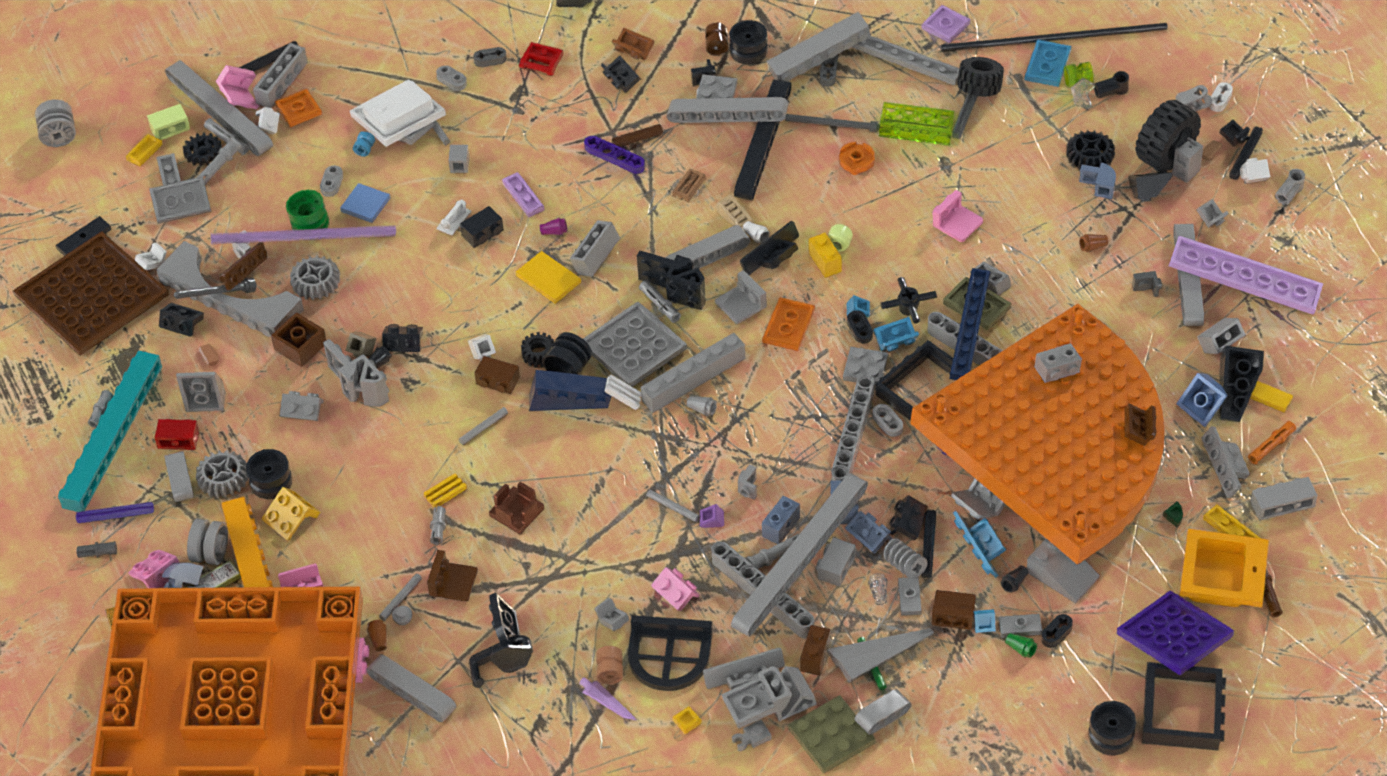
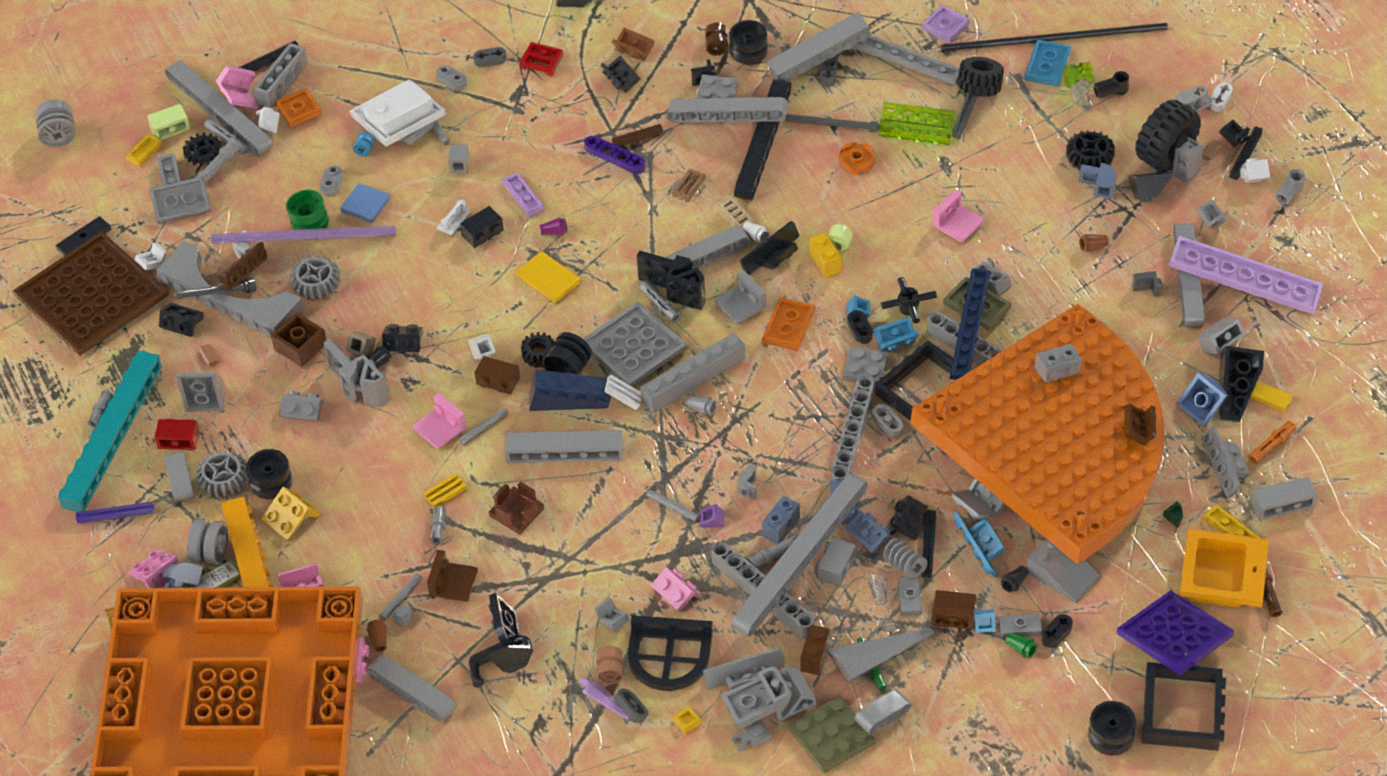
dark grey axle [76,541,117,558] -> none
light grey brick [570,220,620,277] -> none
none -> bright pink bracket [413,393,467,449]
none -> light grey brick [505,430,623,463]
none -> dark grey plate [615,688,649,723]

